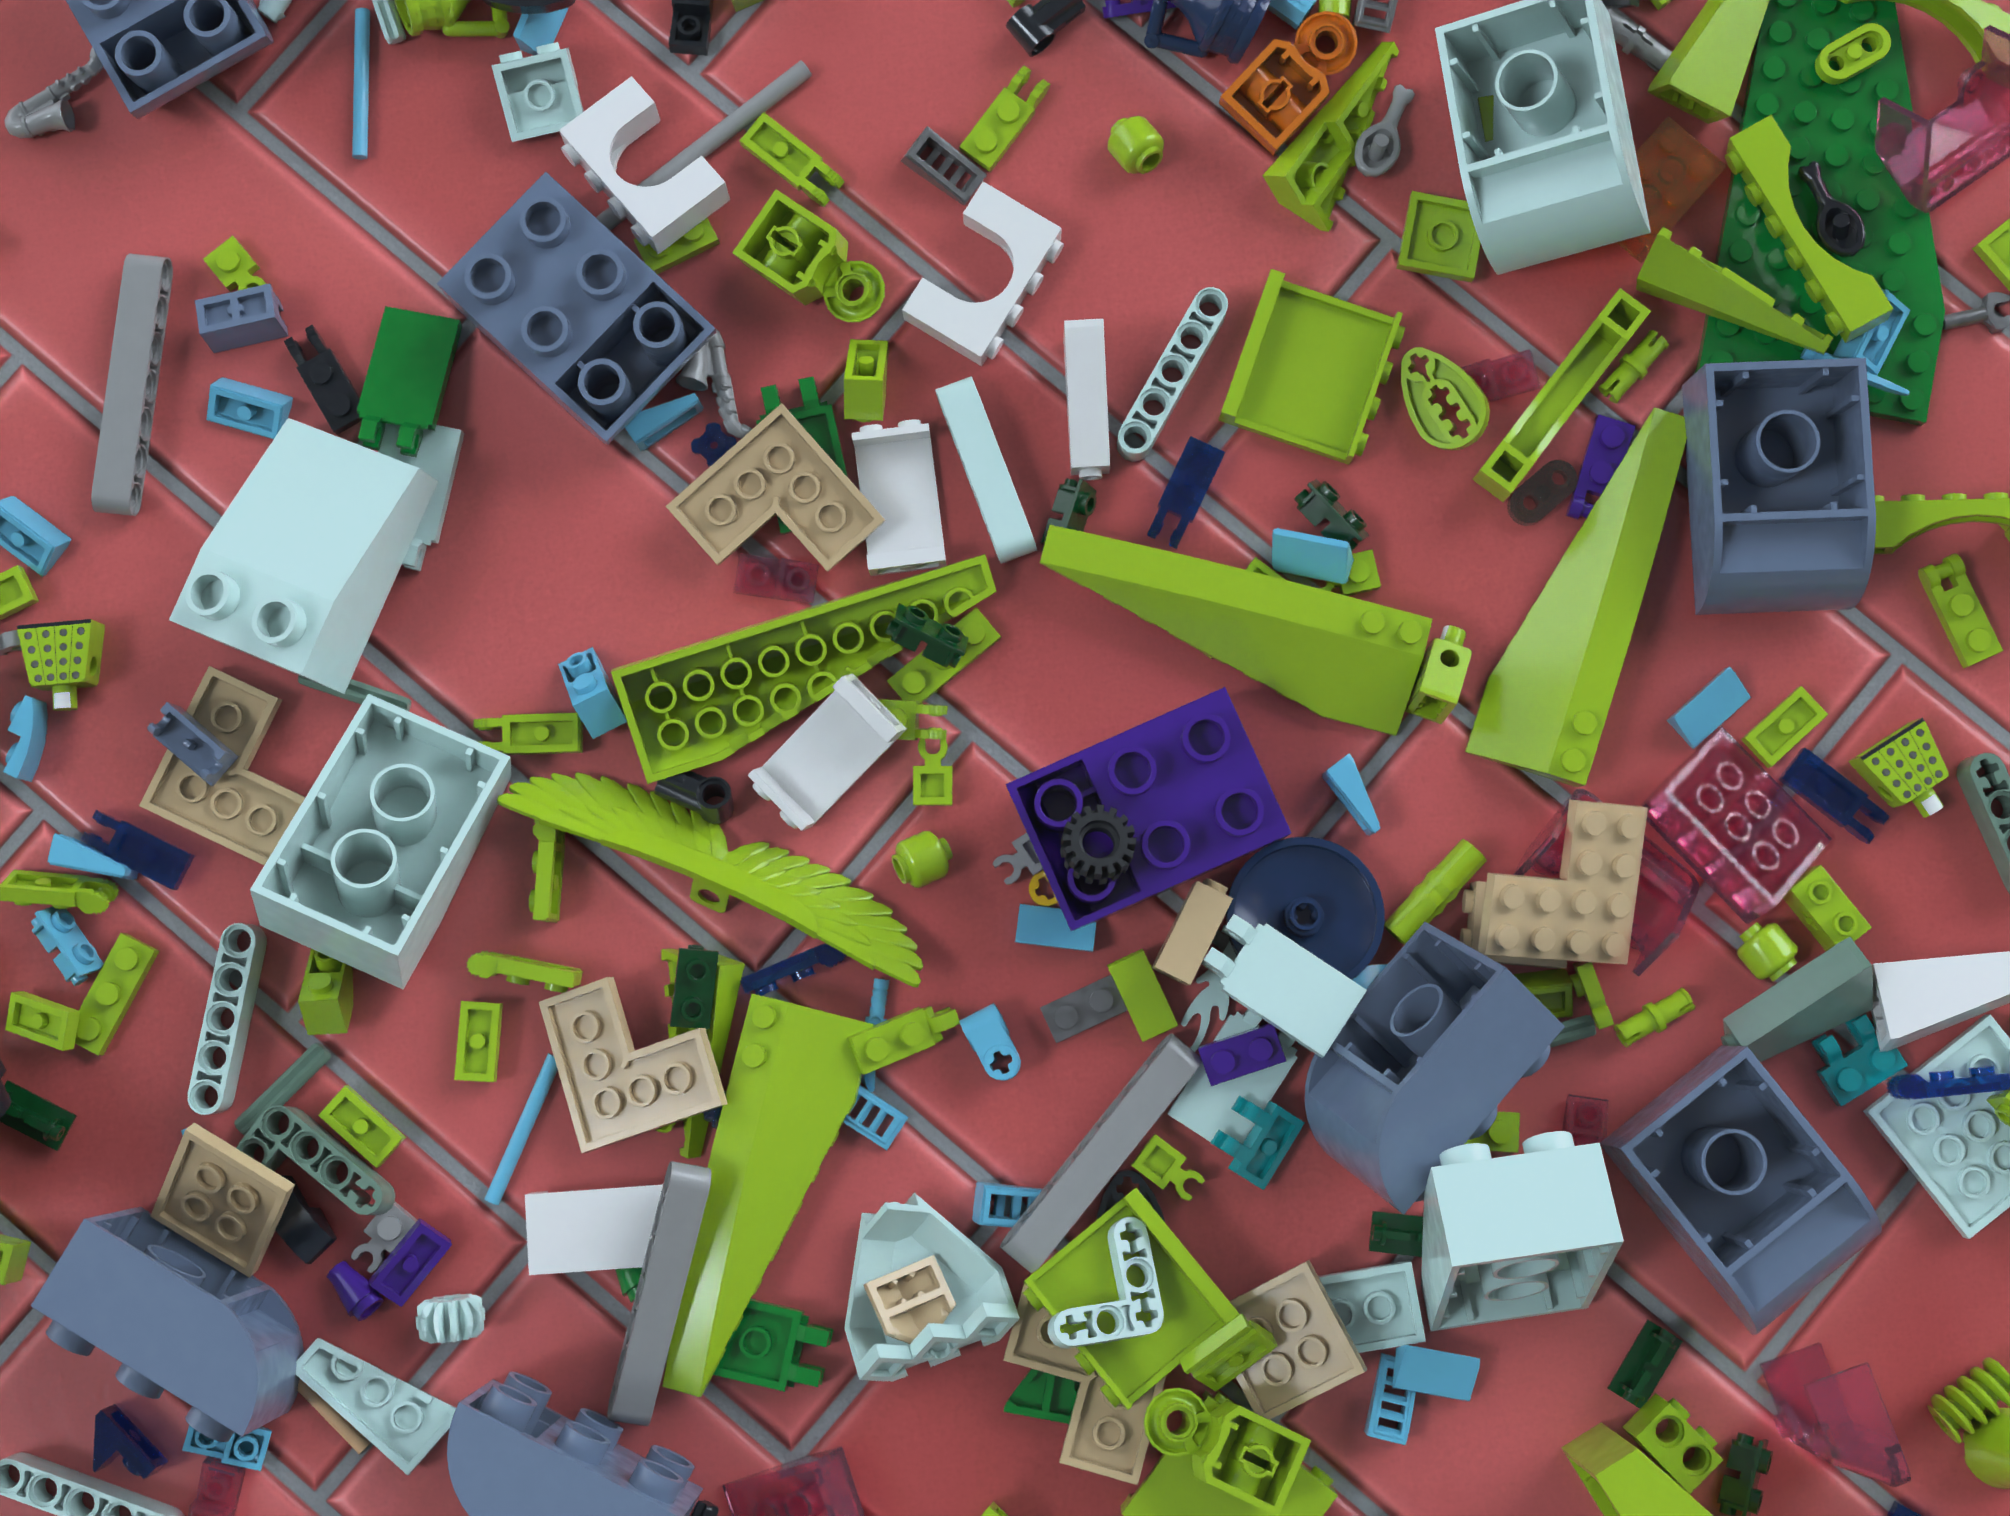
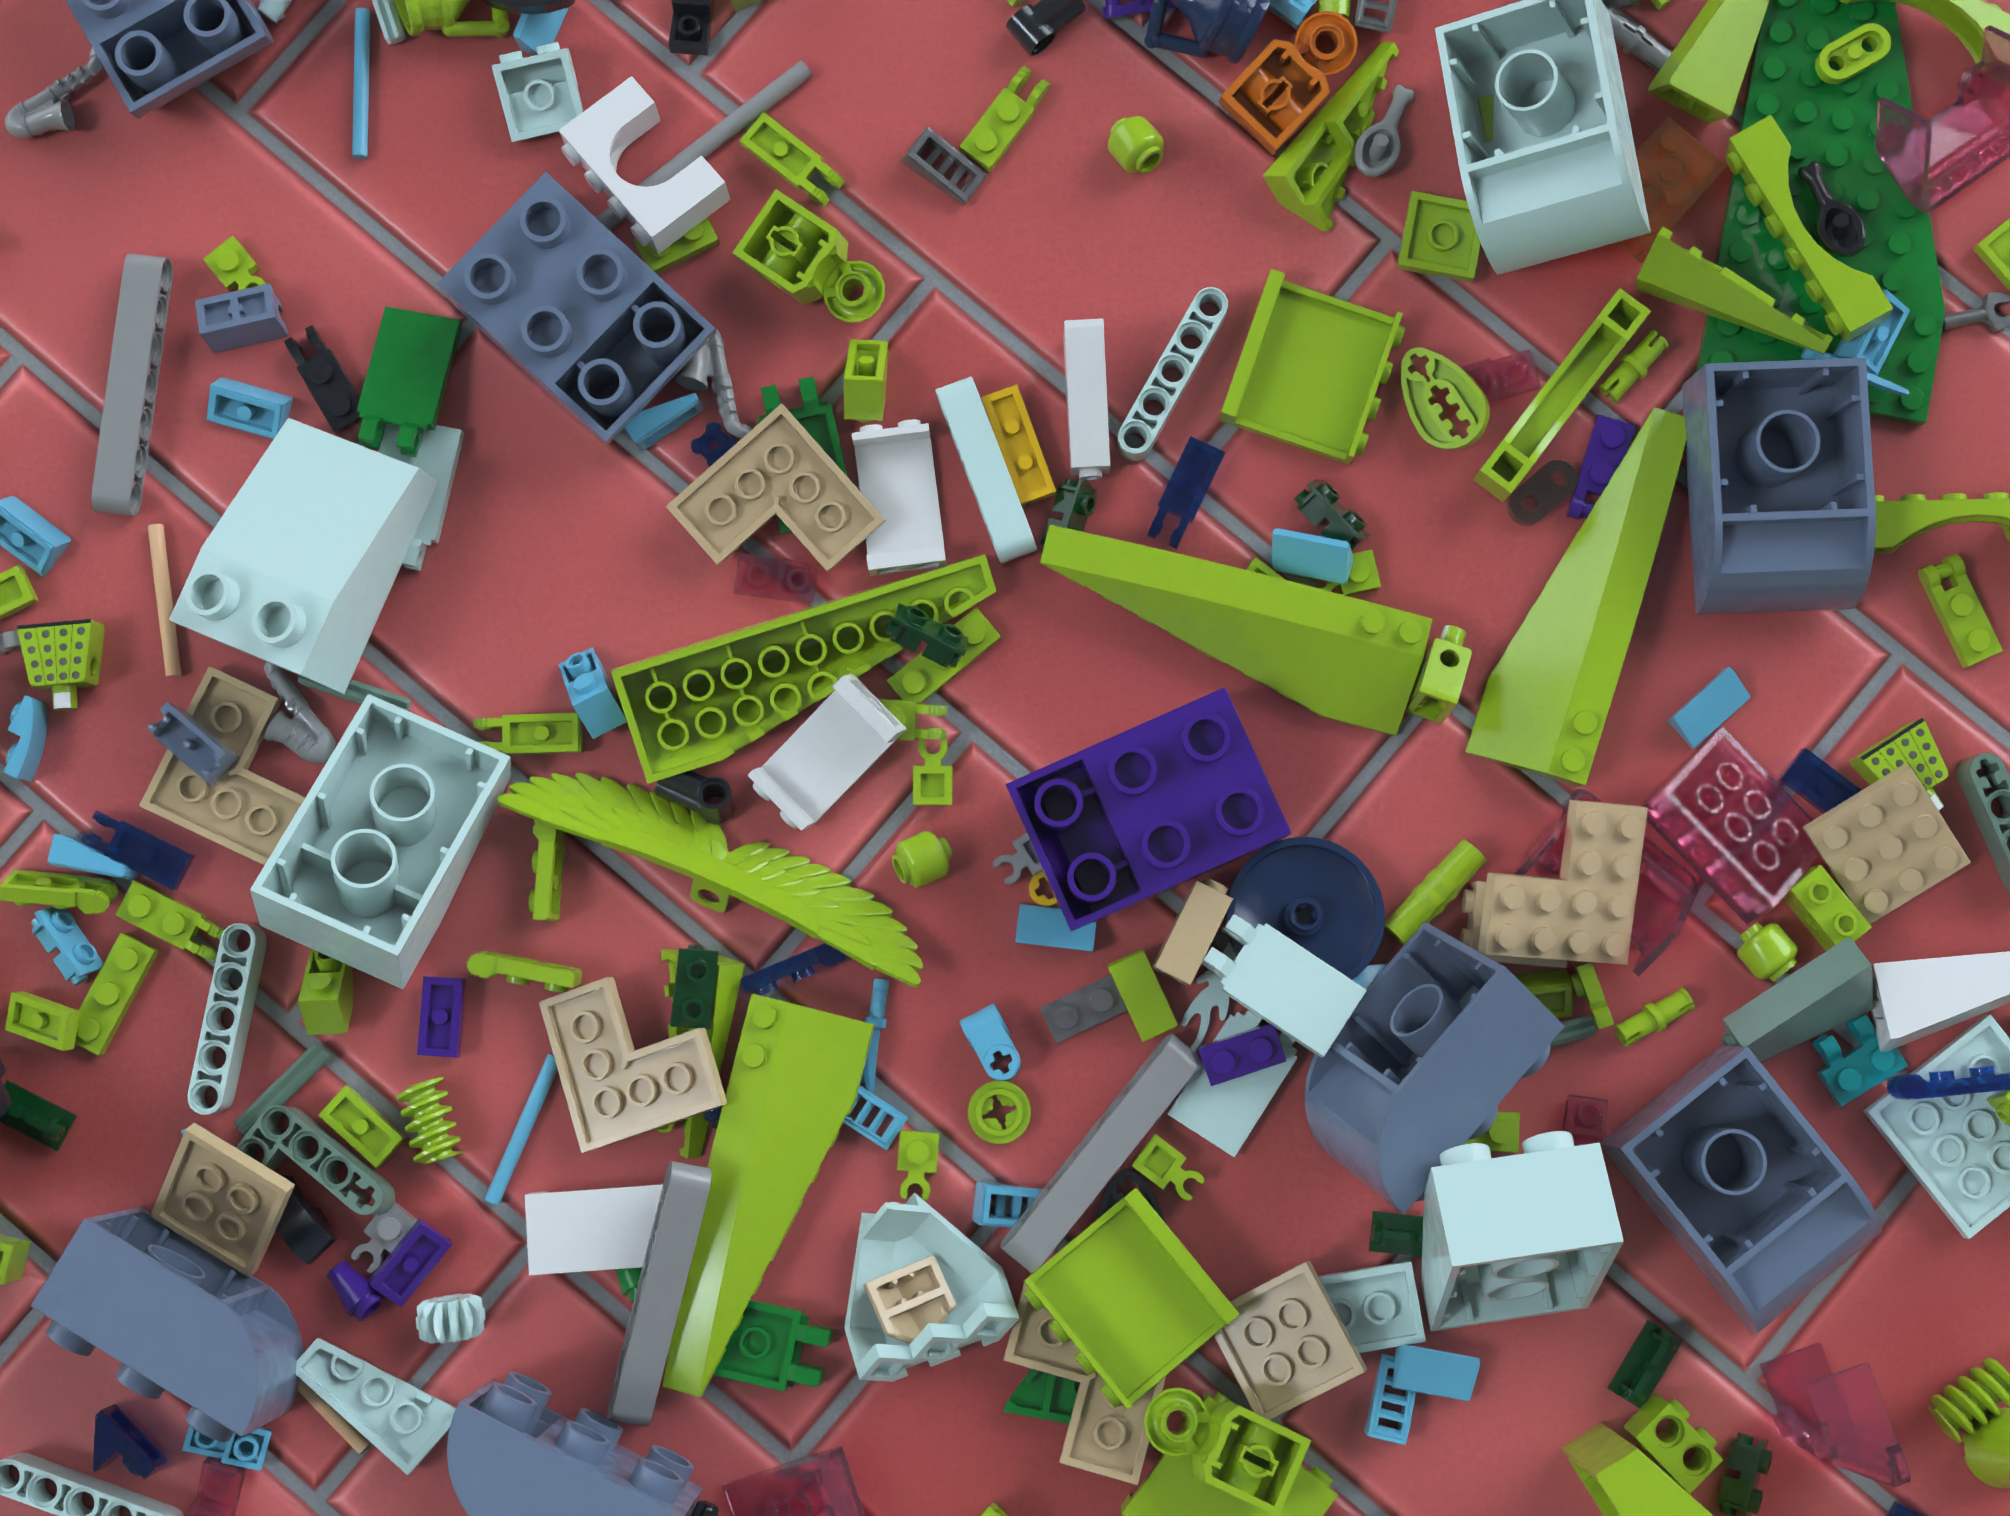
lime plate [454,1001,503,1082] -> none
lime hinge [848,1006,960,1075] -> none
white arch [902,182,1064,366] -> none
light aqua beam [1048,1217,1164,1349] -> none
black tyre [1060,805,1136,885] -> none
lime plate [1179,1313,1278,1391] -> none
teal plate [1211,1095,1305,1190] -> none
medium azure slope [1322,753,1381,836] -> none
lime plate [1741,686,1828,768] -> none
none -> lime hinge [115,880,225,961]
none -> light nougat bar [147,524,182,678]
none -> light grey piece [264,662,336,764]
none -> lime piece [396,1077,464,1164]
none -> dark purple plate [417,976,466,1058]
none -> lime plate [897,1130,940,1201]
none -> lime gear [968,1080,1031,1144]
none -> yellow plate [981,384,1057,506]
none -> tan plate [1802,763,1971,924]

